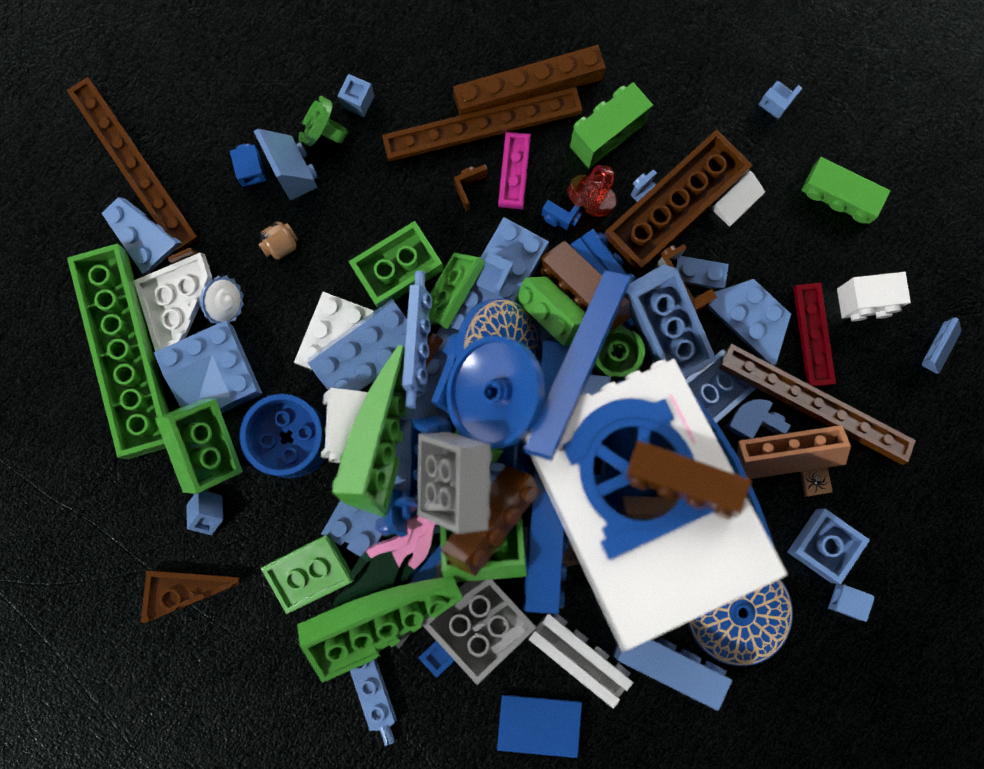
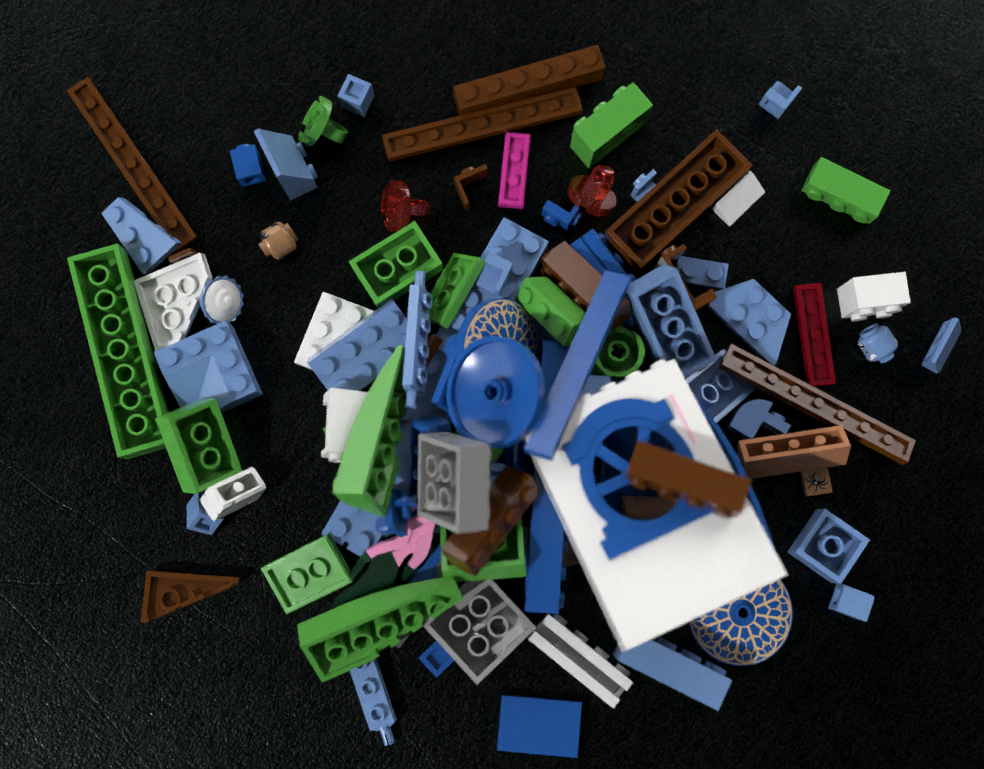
blue brick [240,394,326,478] -> none
none -> white brick [200,467,266,521]
none -> clear red tile [381,180,430,232]
none -> medium blue head [858,323,898,363]

